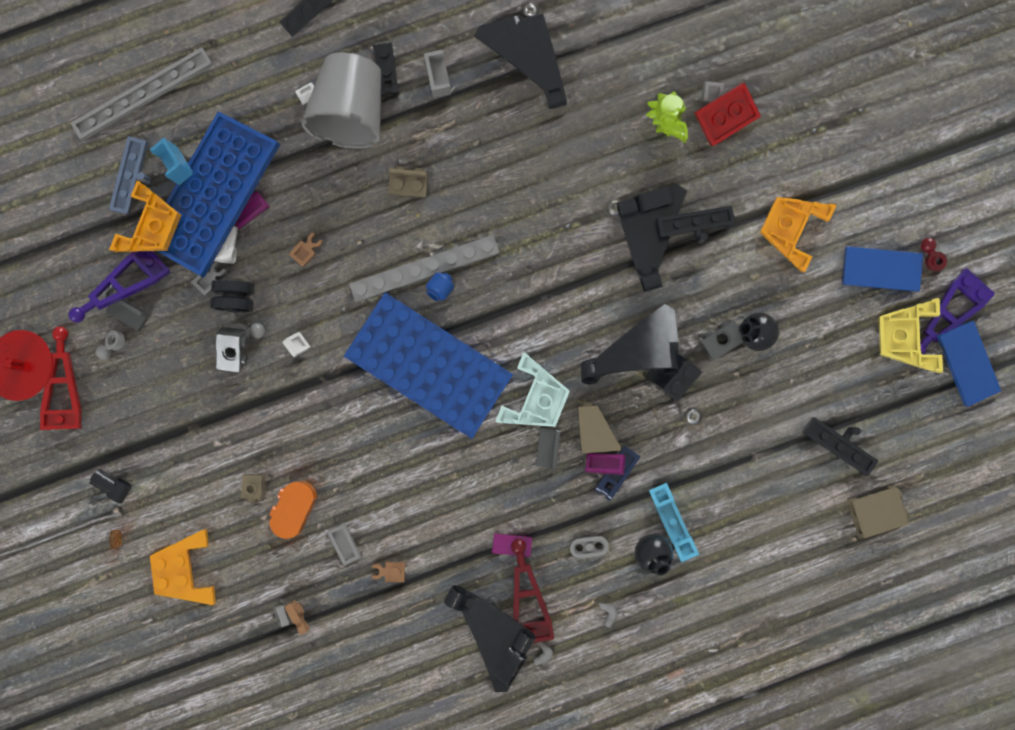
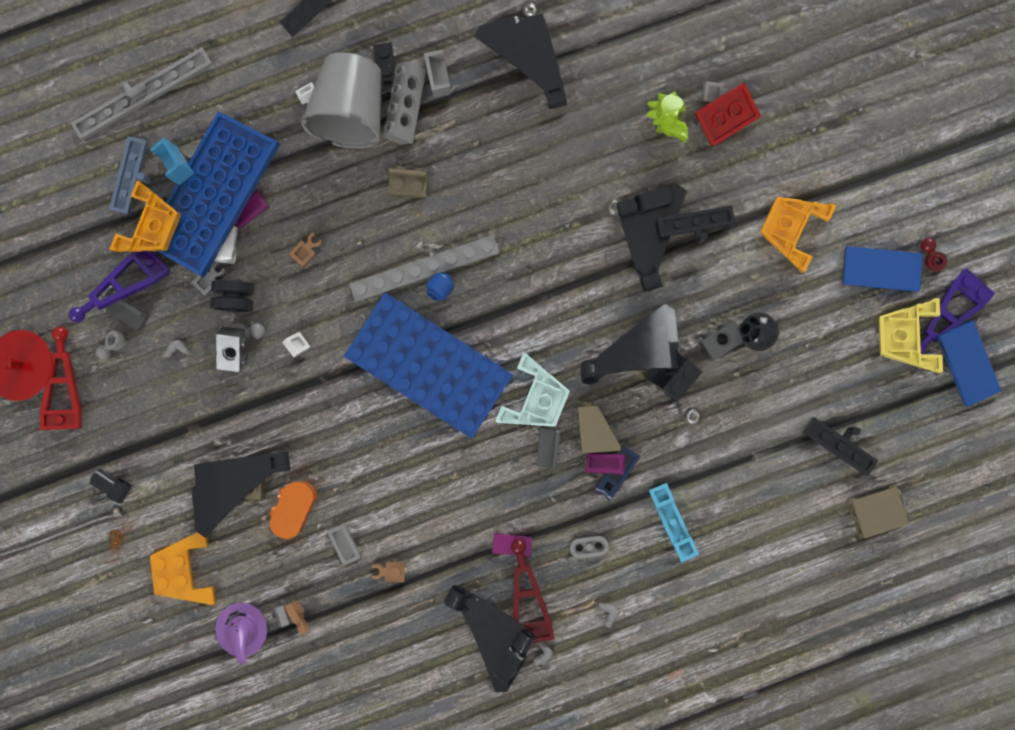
black brick [634,534,673,576] -> none
none -> light grey animal [122,81,147,98]
none -> light grey animal [163,340,190,358]
none -> black panel [192,452,291,538]
none -> medium lavender piece [215,602,268,665]
none -> light grey brick [383,61,426,144]

